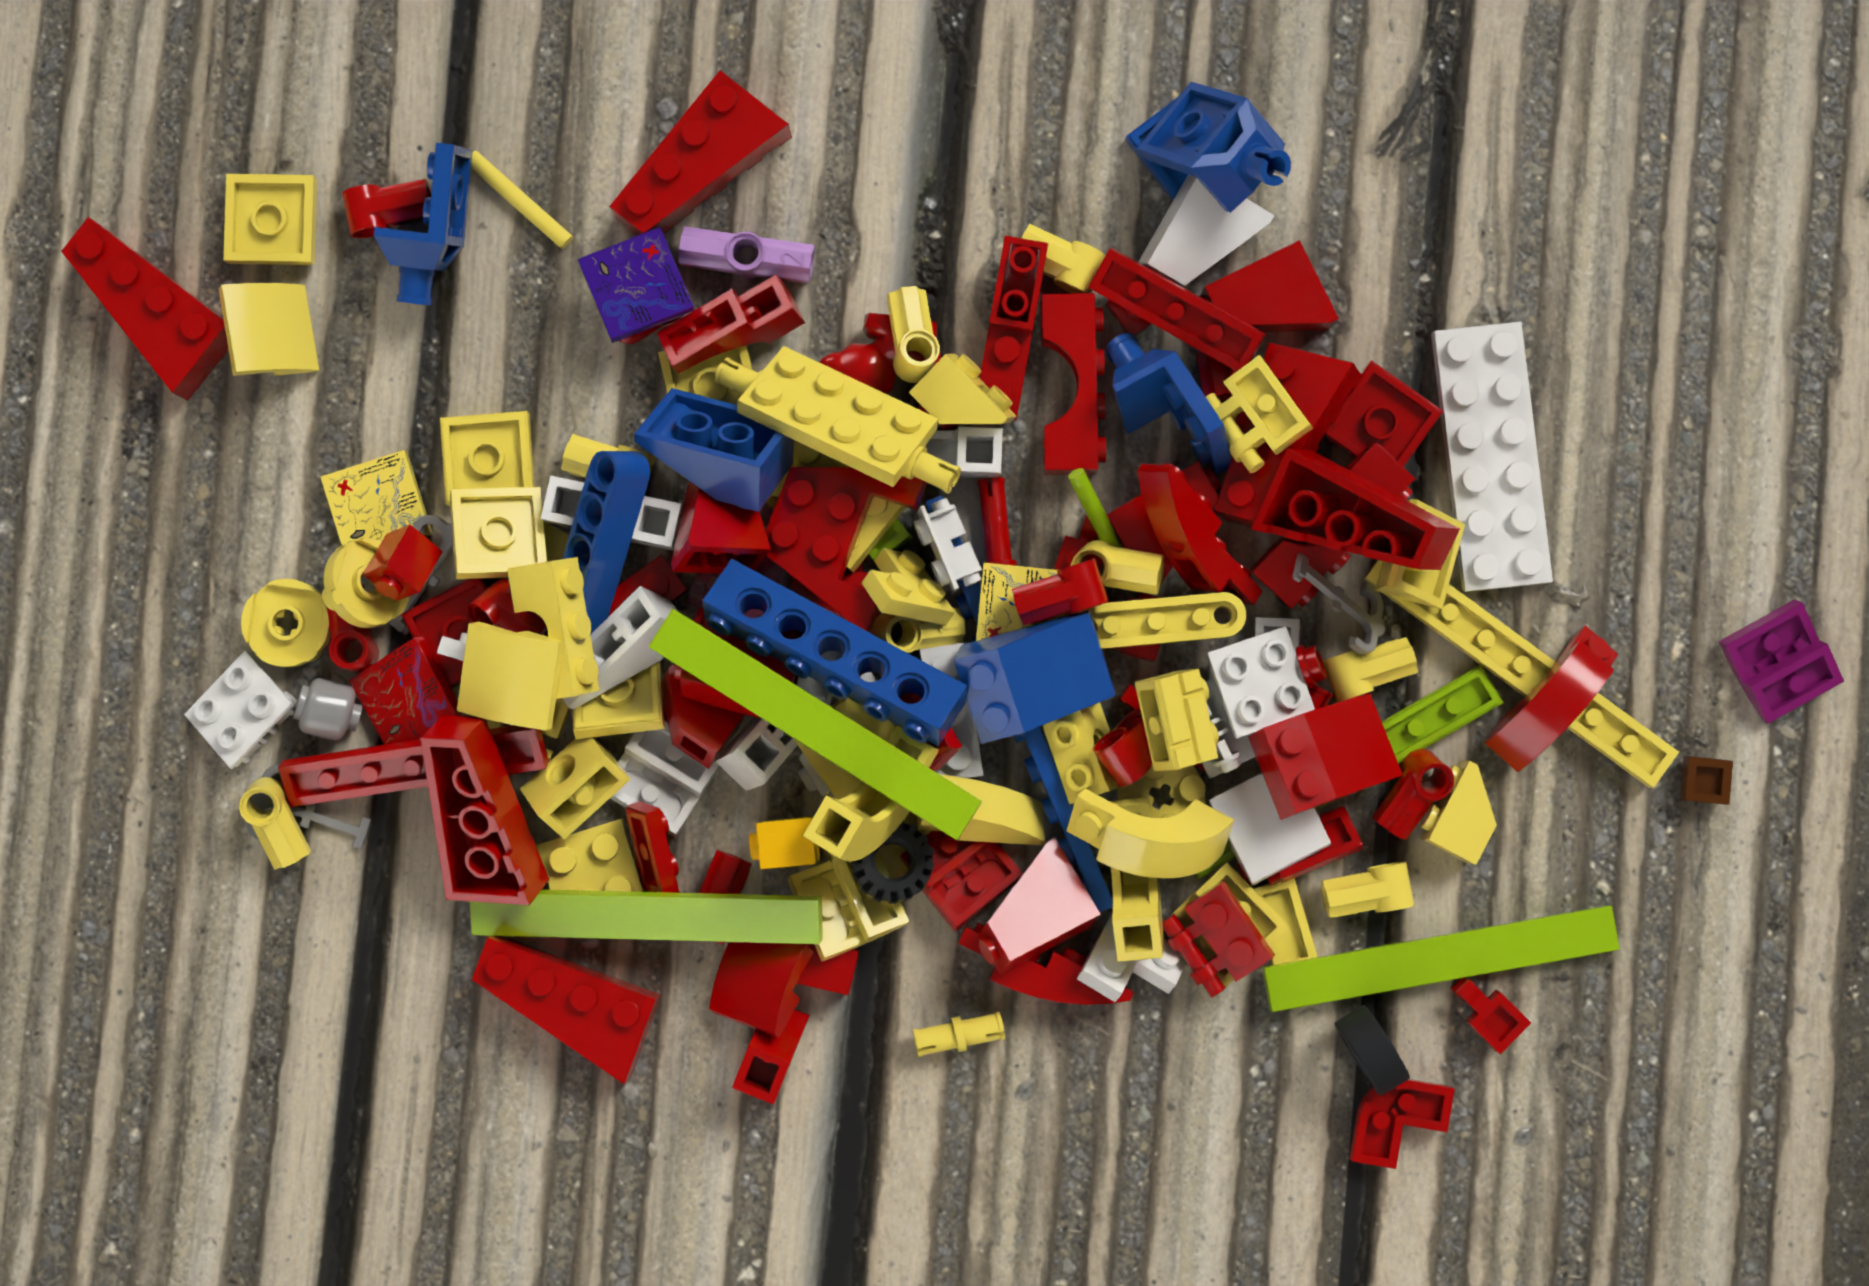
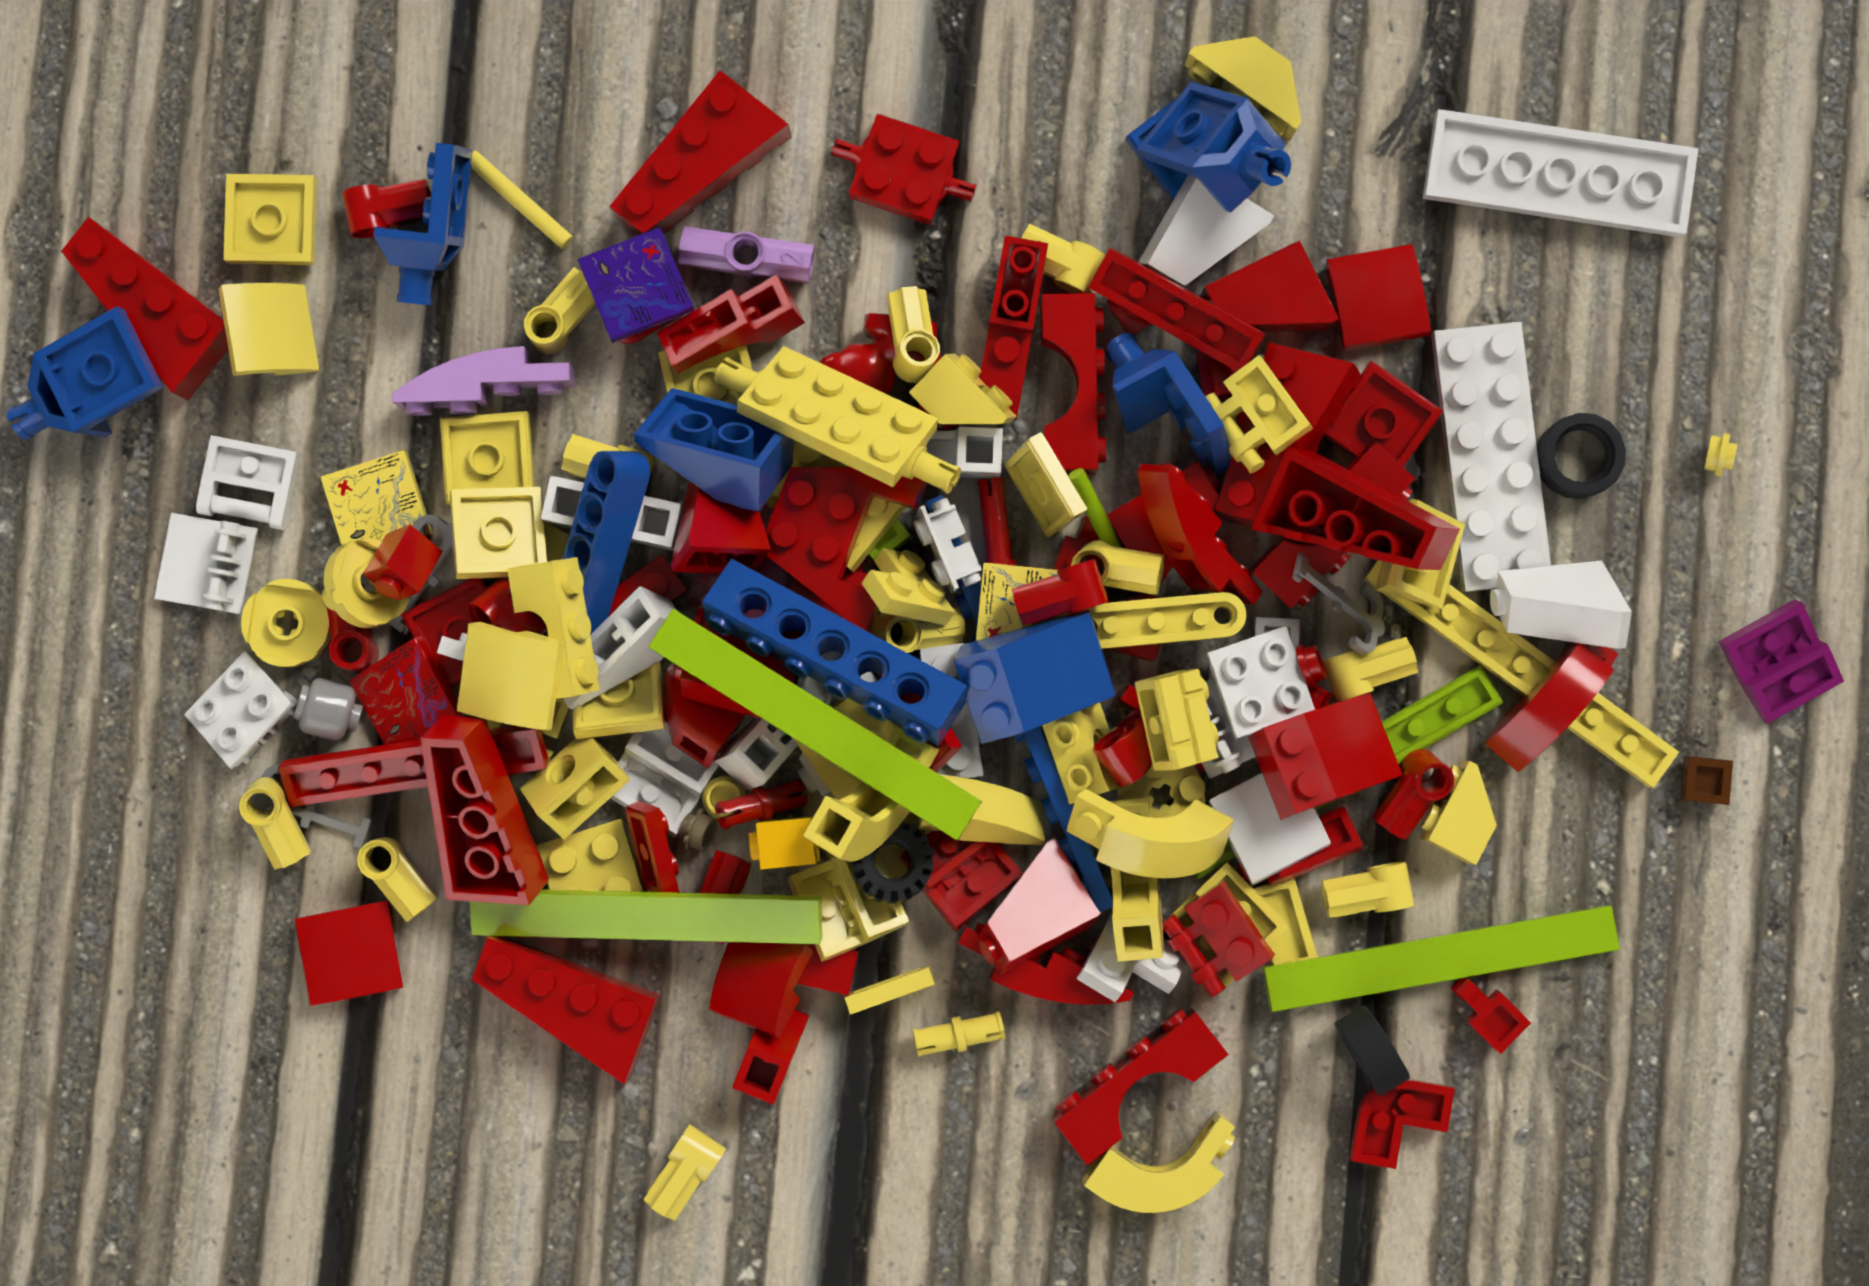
none -> blue plate [7,307,163,440]
none -> white hinge [154,513,258,614]
none -> white plate [196,435,301,531]
none -> red slope [294,900,403,1006]
none -> light yellow piece [357,837,439,922]
none -> lavender slope [392,346,576,416]
none -> light yellow piece [524,267,595,354]
none -> light yellow piece [643,1124,726,1221]
none -> dark tan plate [678,809,717,852]
none -> light yellow plate [702,776,747,819]
none -> red pin [715,779,808,830]
none -> red plate [831,113,977,225]
none -> light yellow tile [844,964,935,1015]
none -> light yellow tile [1004,432,1087,538]
none -> red arch [1052,1008,1229,1166]
none -> light yellow arch [1081,1111,1235,1213]
none -> light yellow slope [1184,36,1301,140]
none -> red slope [1325,244,1431,351]
none -> white plate [1422,109,1699,238]
none -> white slope [1490,560,1632,649]
none -> black tyre [1537,413,1626,499]
none -> light yellow plate [1704,433,1738,477]

